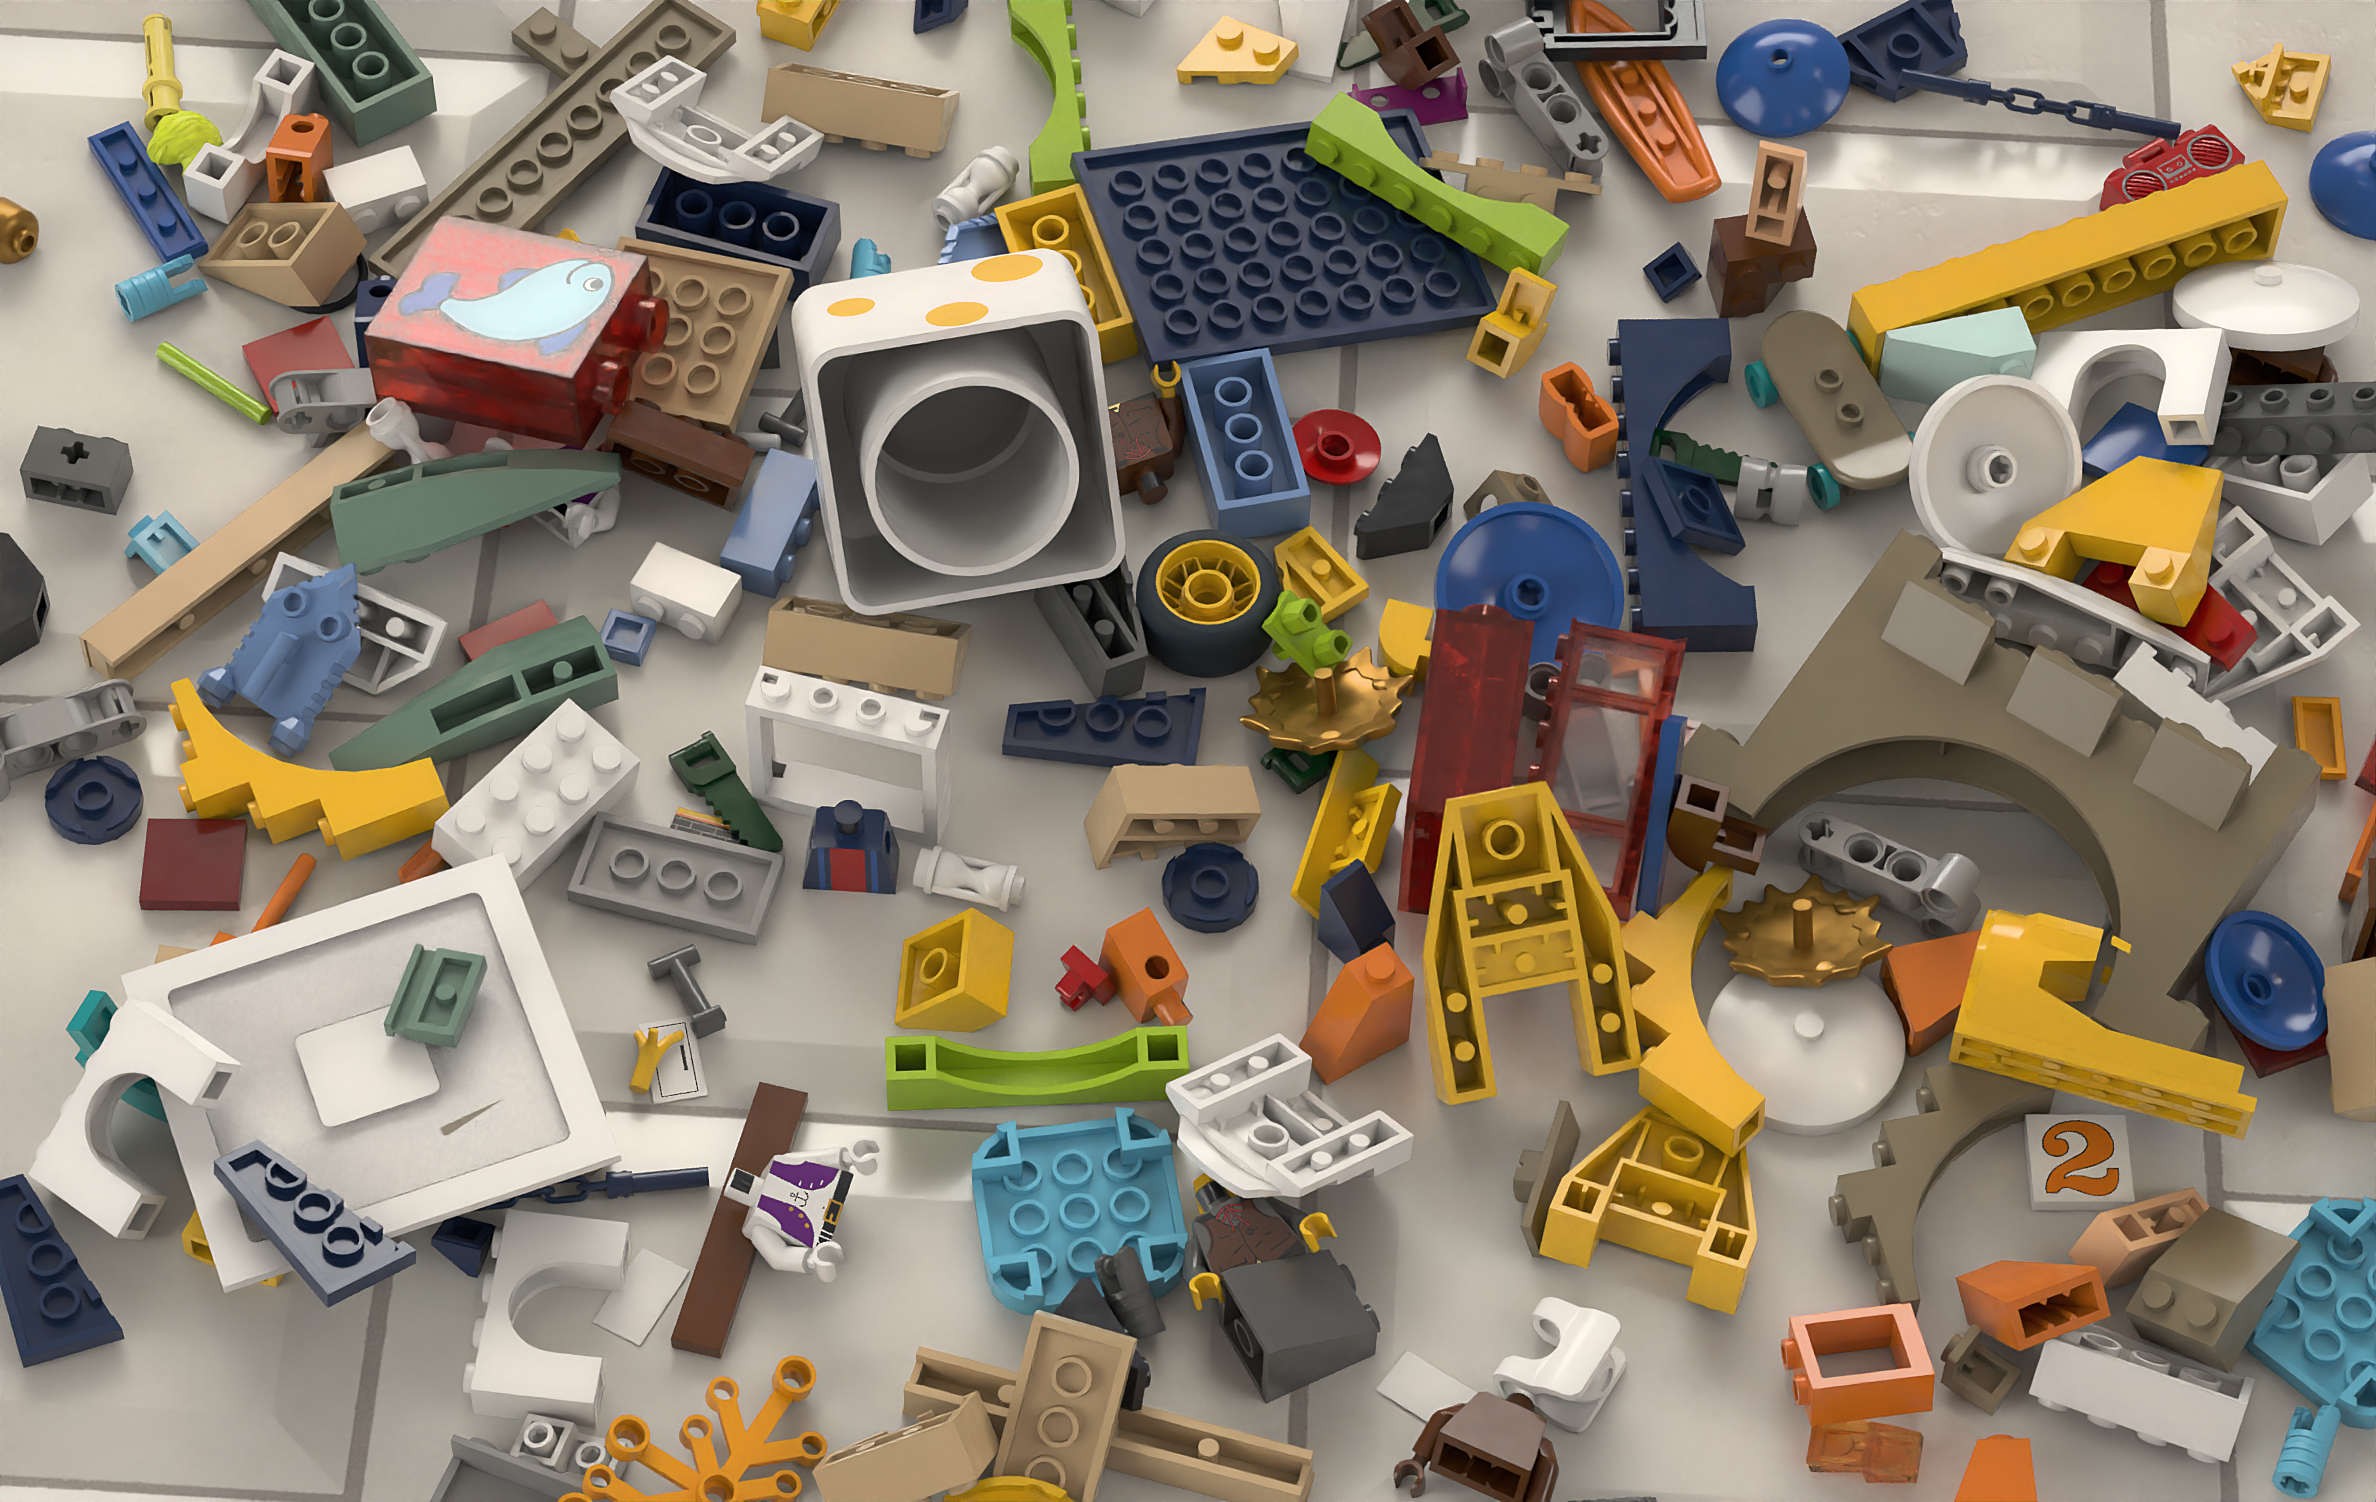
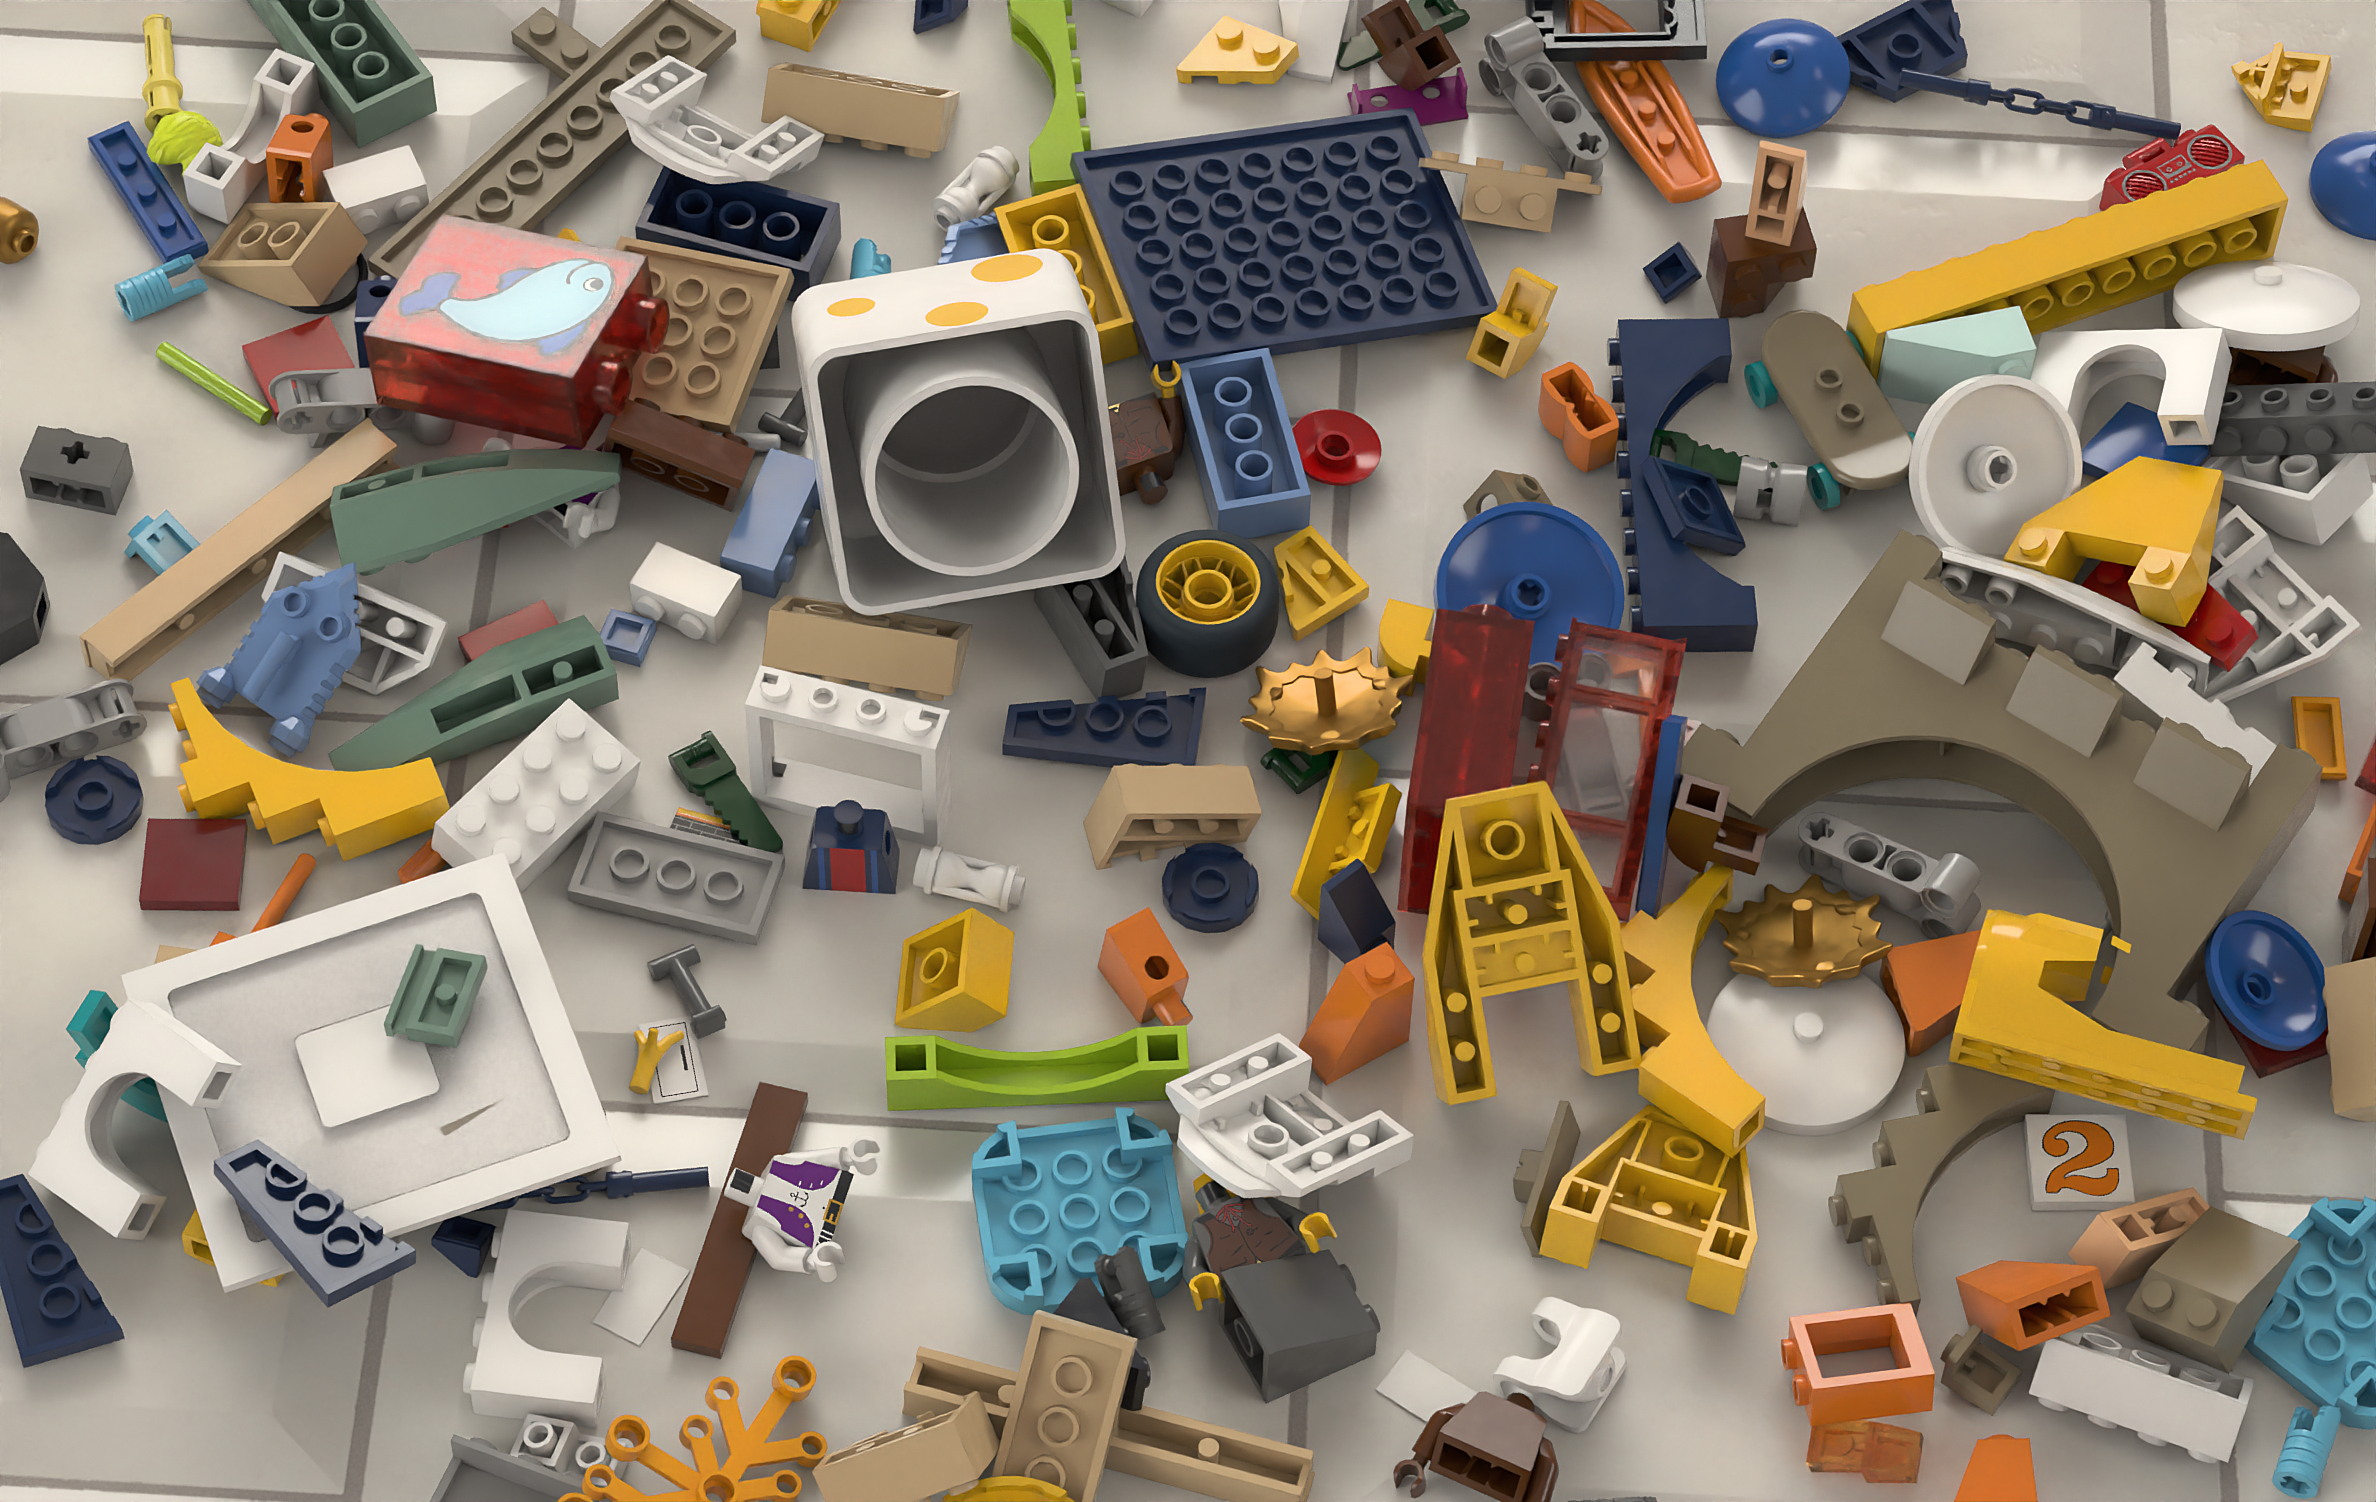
white piece [366,397,458,465] -> none
red tile [1055,945,1117,1012] -> none
lime hips [1262,590,1353,679] -> none
lime arch [1304,91,1570,278] -> none
black slope [1353,432,1454,561] -> none

